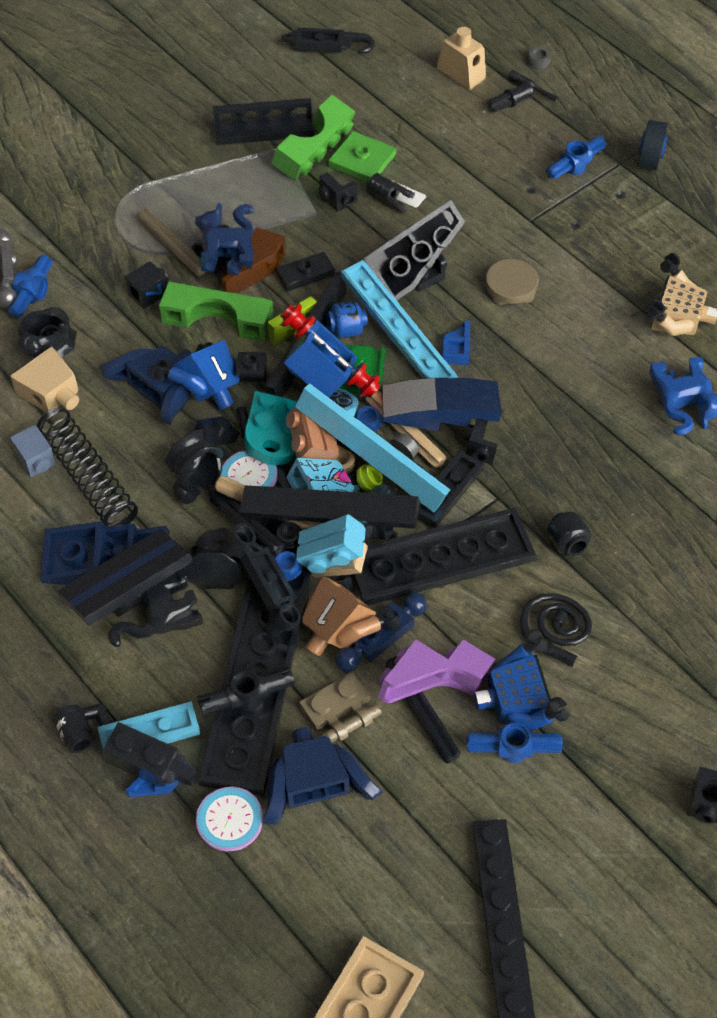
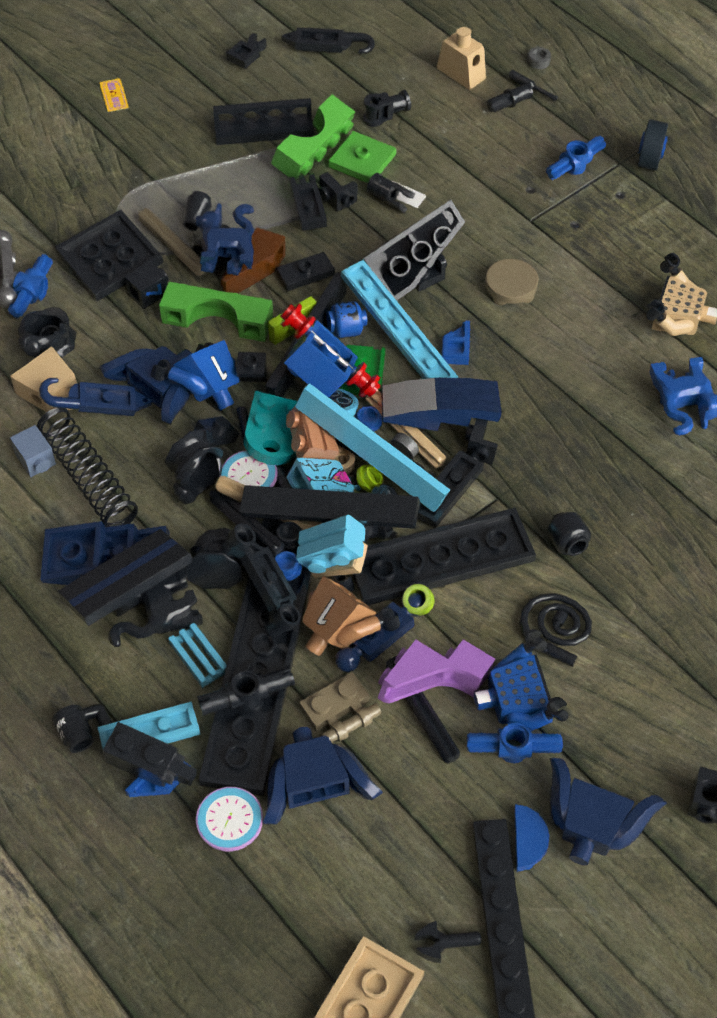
none -> dark blue plate [39,378,153,416]
none -> black plate [55,209,164,301]
none -> yellow sticker [99,78,129,112]
none -> medium azure tile [168,623,227,688]
none -> black cone [183,191,212,231]
none -> black plate [226,33,267,69]
none -> black hinge [289,173,327,231]
none -> black connector [363,90,411,127]
none -> lime piece [402,584,435,616]
none -> black bar [415,921,481,963]
none -> blue tile [514,804,550,872]
none -> dark blue torso [550,758,667,866]

